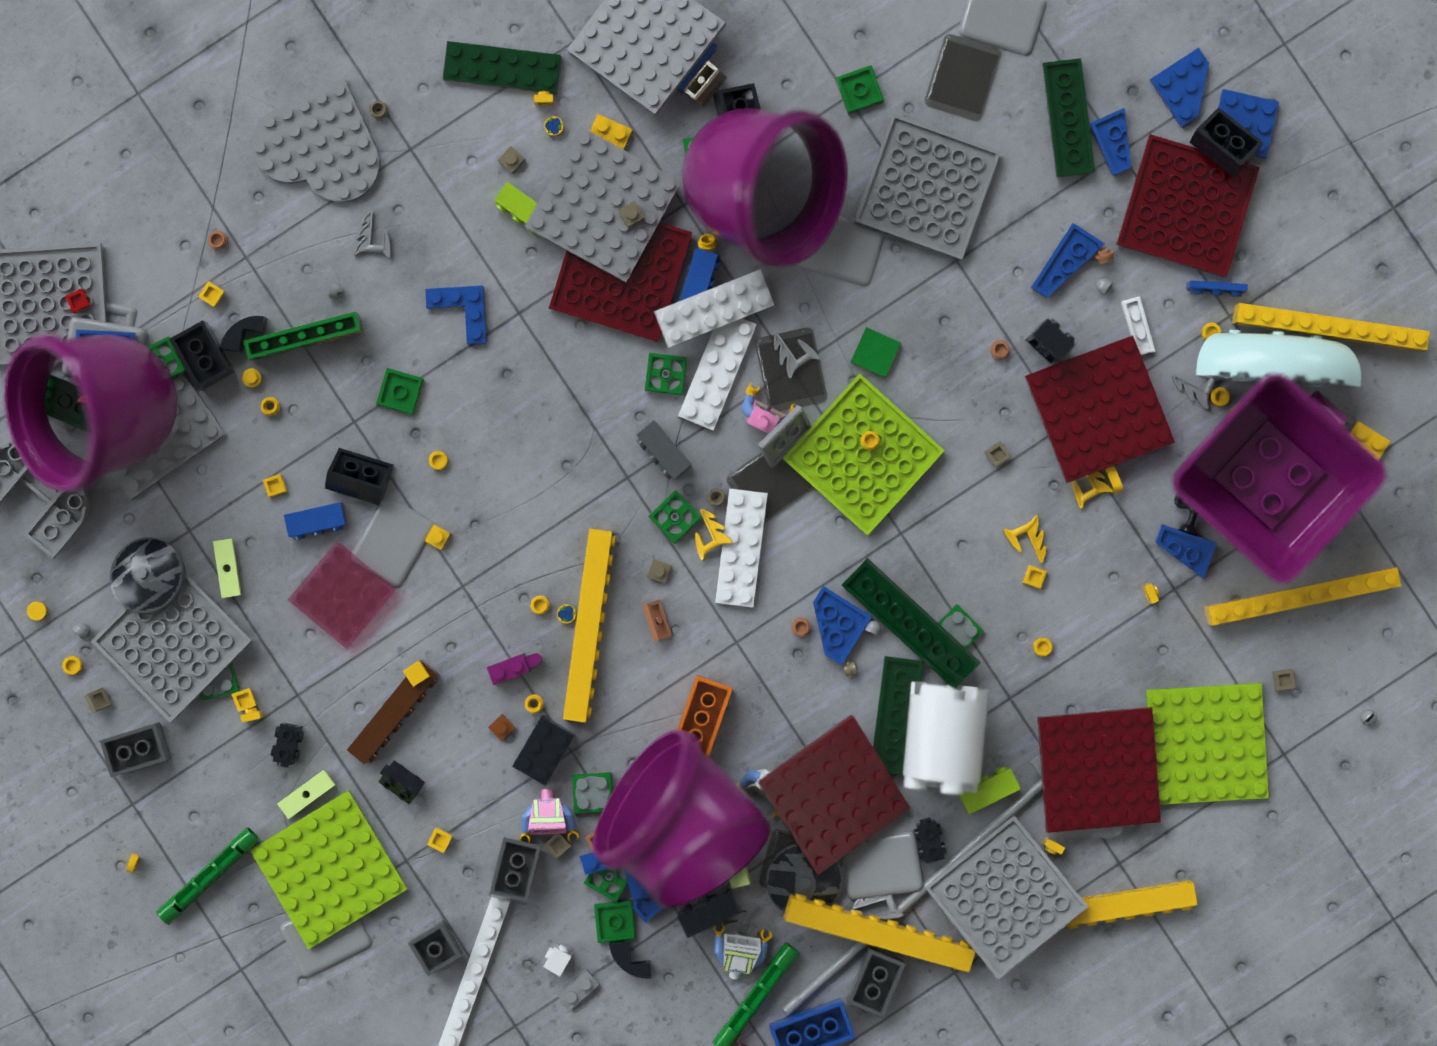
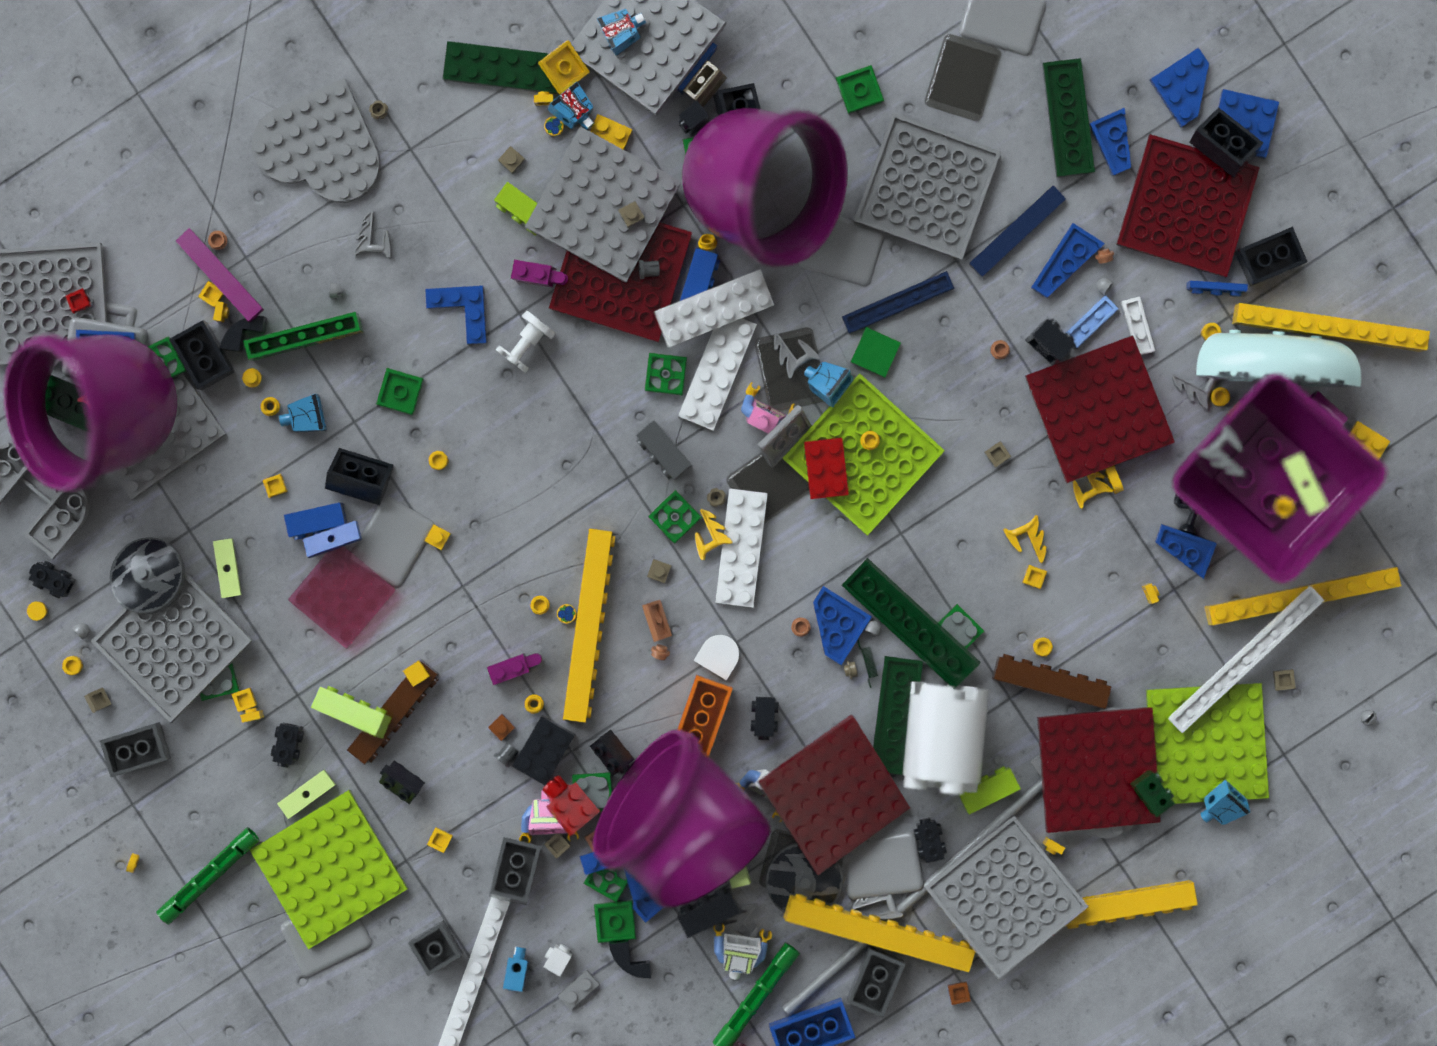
none -> black brick [29,561,76,599]
none -> magenta tile [176,228,264,323]
none -> yellow plate [213,301,229,323]
none -> dark azure torso [279,394,327,432]
none -> tile [303,521,362,558]
none -> lime brick [311,686,392,739]
none -> dark grey bush [494,742,519,768]
none -> white piece [496,311,556,373]
none -> dark azure torso [503,947,529,992]
none -> magenta brick [511,260,568,288]
none -> yellow plate [538,40,590,95]
none -> red plate [542,775,600,837]
none -> torso [548,82,594,130]
none -> black brick [590,729,635,776]
none -> torso [597,9,646,56]
none -> dark grey bush [639,260,660,279]
none -> nougat plate [651,644,670,660]
none -> black brick [679,100,709,136]
none -> white tile [694,635,739,680]
none -> black brick [751,696,779,740]
none -> dark azure torso [804,362,853,408]
none -> red plate [804,438,849,499]
none -> dark blue tile [842,271,955,334]
none -> dark green piece [857,640,878,688]
none -> dark orange plate [947,981,971,1005]
none -> dark blue tile [969,185,1066,277]
none -> reddish brown brick [992,654,1112,709]
none -> light blue tile [1067,295,1119,349]
none -> dark green brick [1130,770,1175,817]
none -> white plate [1168,586,1324,733]
none -> light grey piece [1198,425,1245,475]
none -> dark azure torso [1200,780,1251,825]
none -> black brick [1235,227,1308,287]
none -> yellow plate [1275,497,1295,517]
none -> yellowish green tile [1283,453,1328,515]

